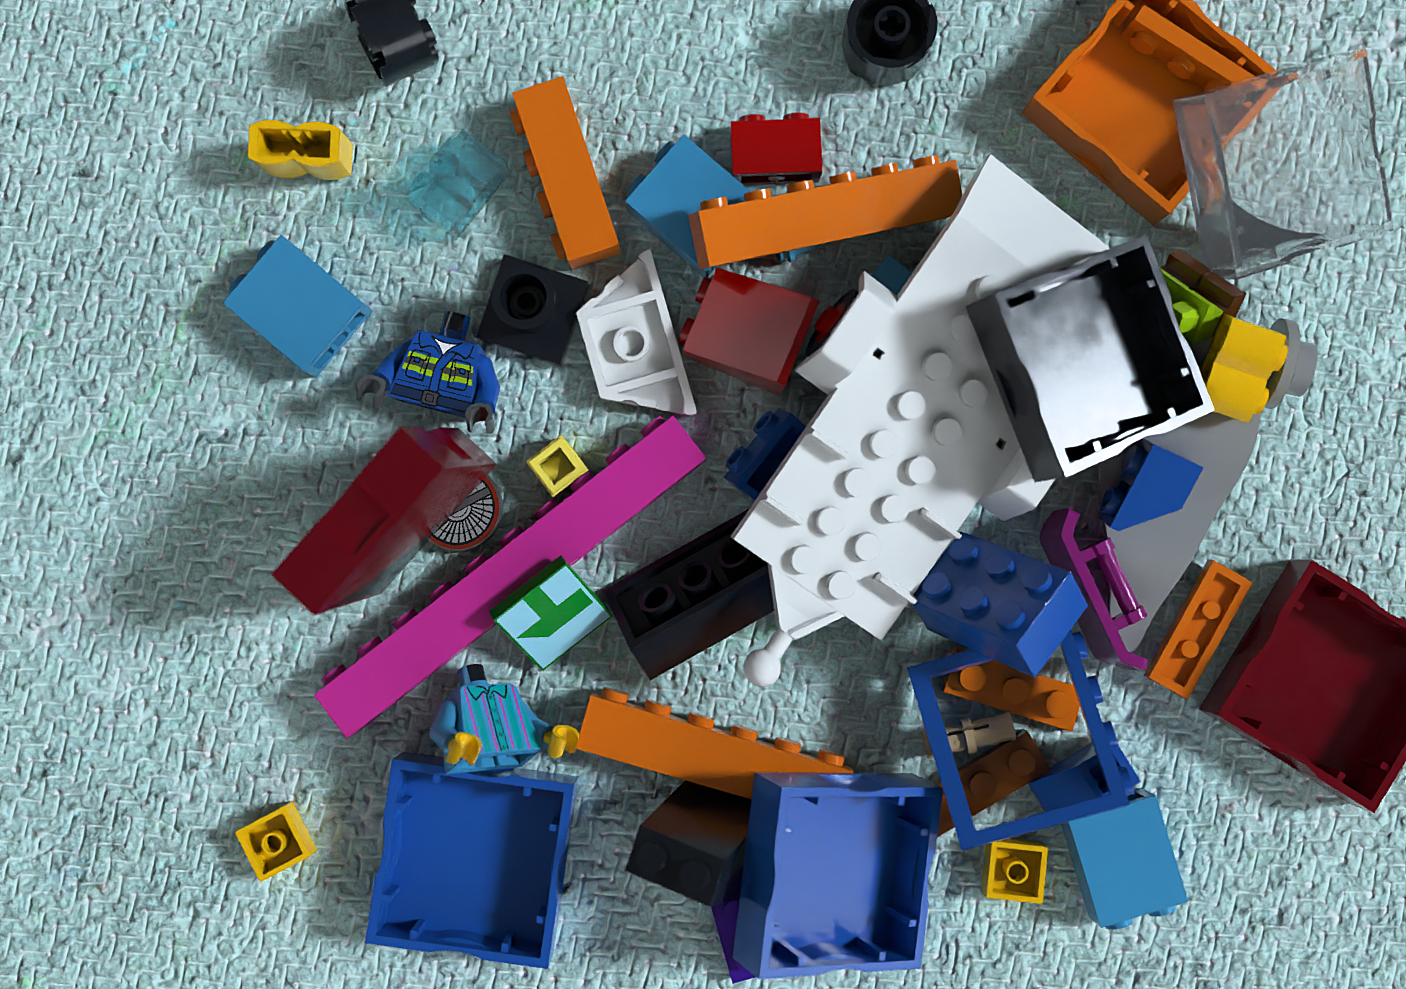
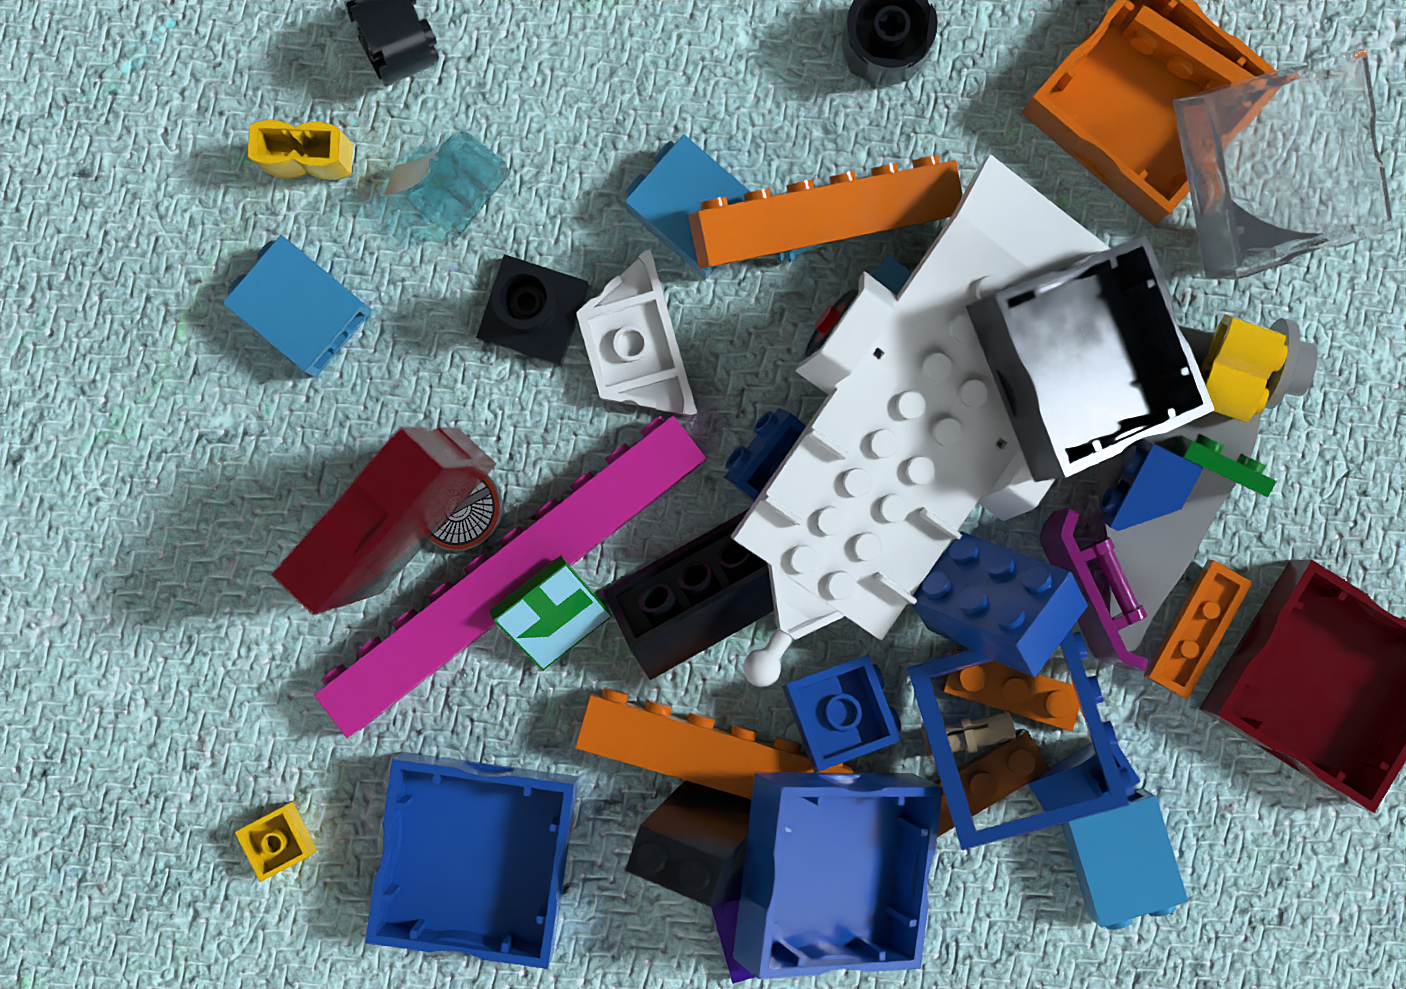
torso [356,311,500,434] -> none
torso [429,664,579,774] -> none
orange brick [509,76,622,270] -> none
light yellow slope [526,435,590,498] -> none
red slope [678,268,820,396] -> none
red brick [730,113,823,185] -> none
yellow piece [981,838,1048,904] -> none
hips [1160,249,1246,343] -> none
none -> white sticker [383,140,442,196]
none -> blue plate [782,655,902,773]
none -> green plate [1172,434,1277,498]

